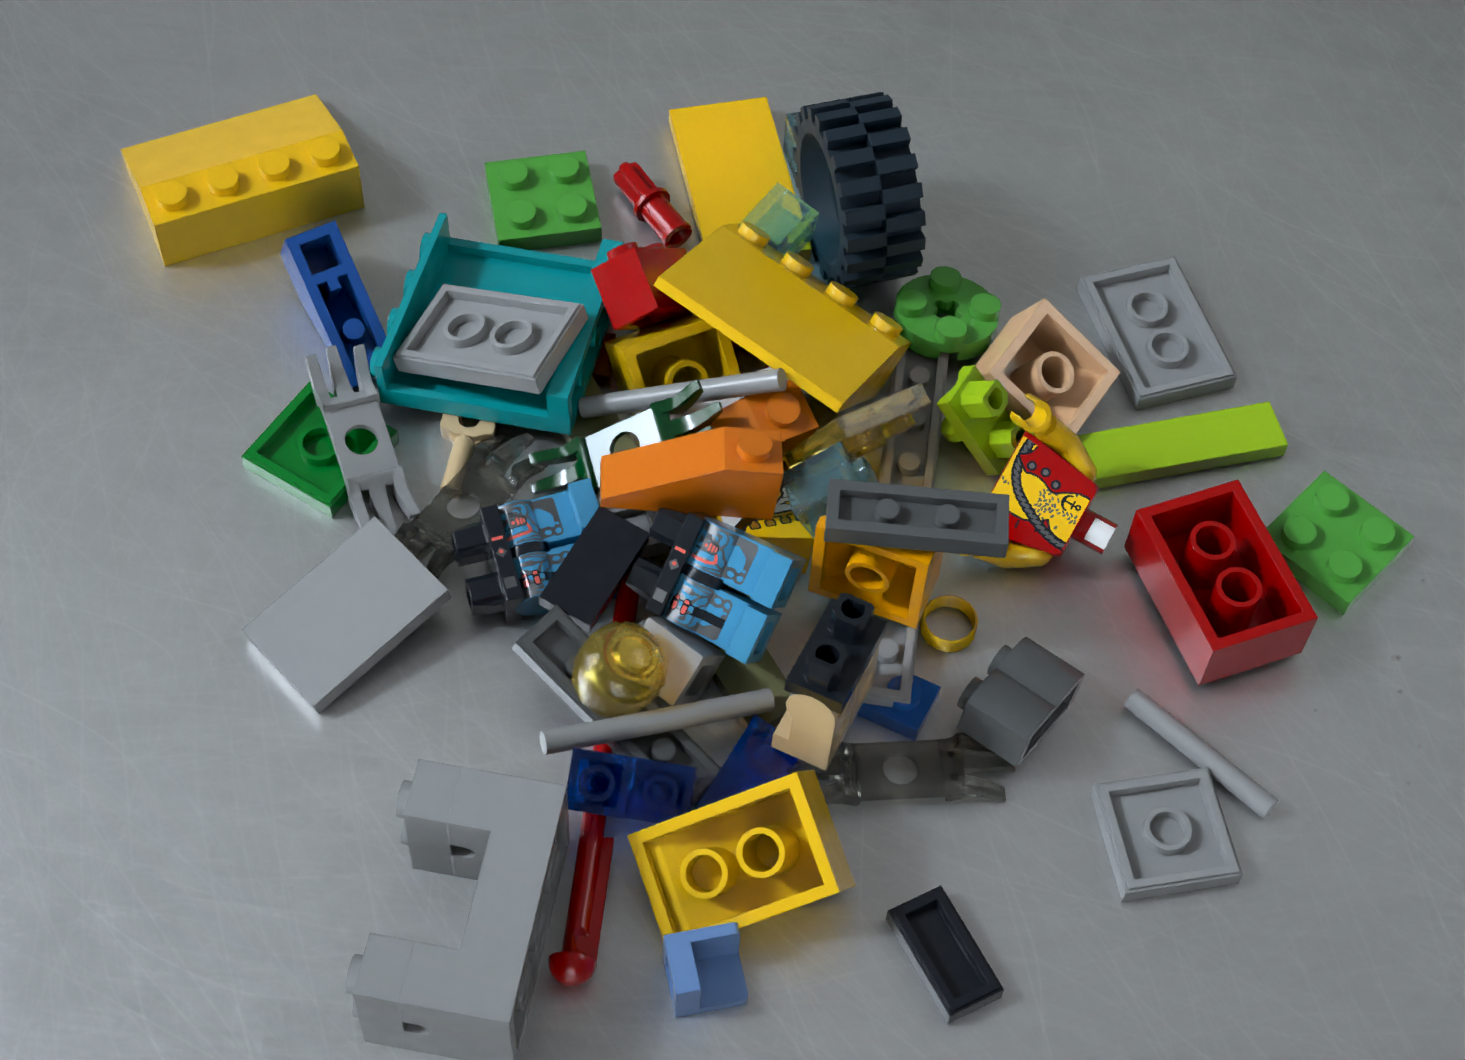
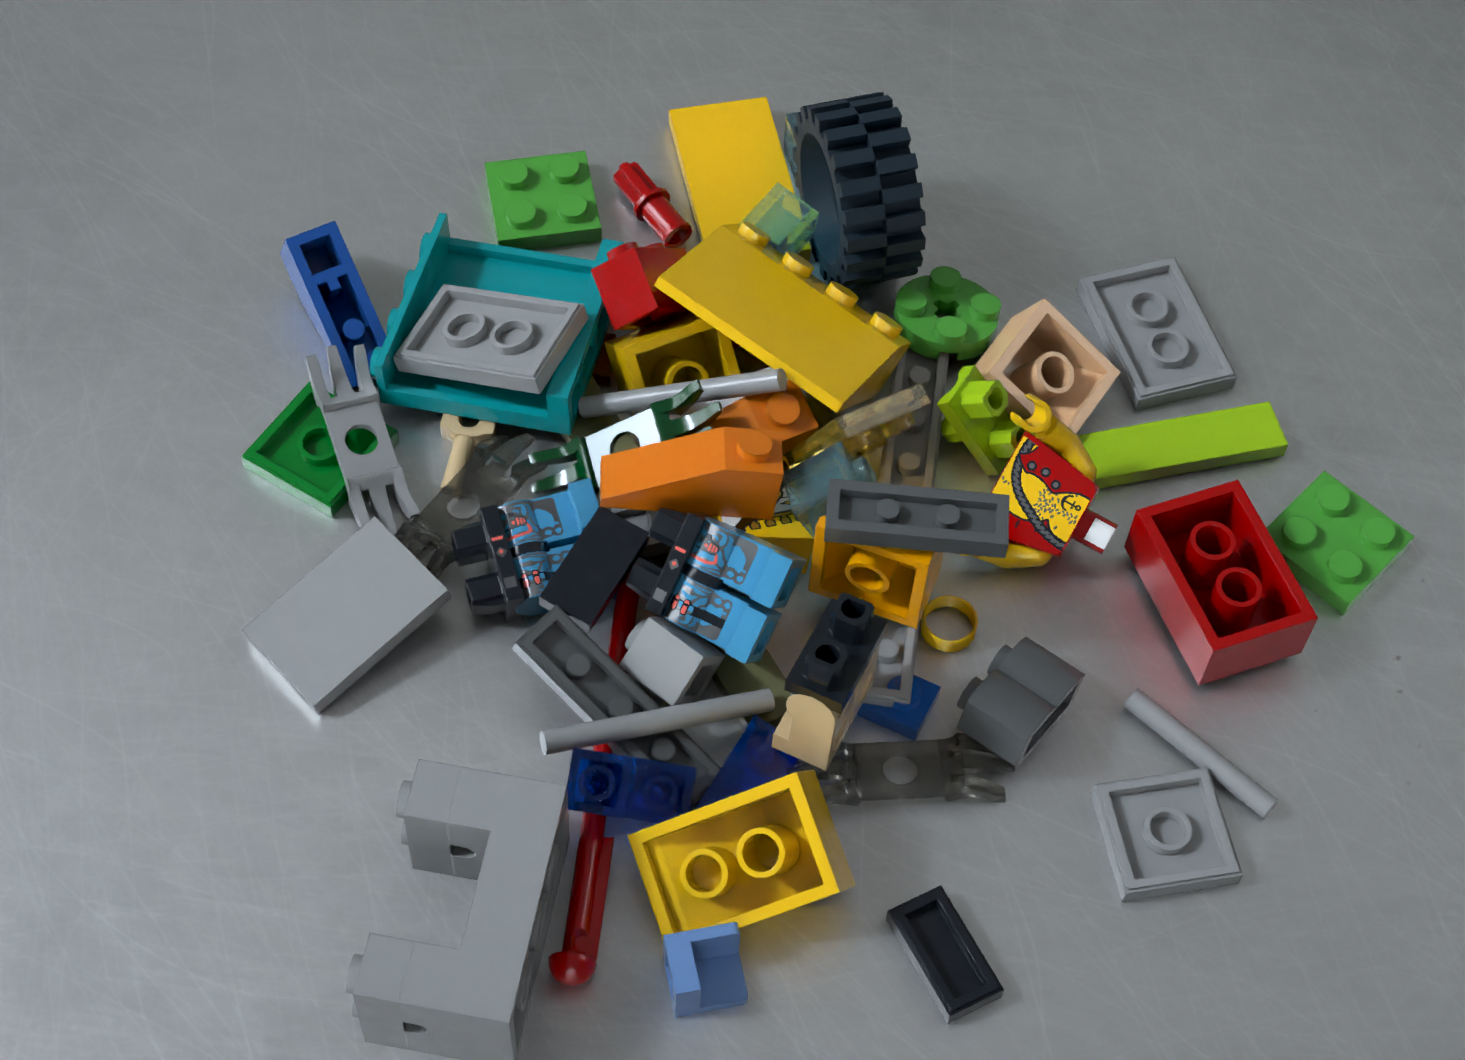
yellow slope [120,94,365,266] -> none
clear yellow hair [571,621,669,717] -> none

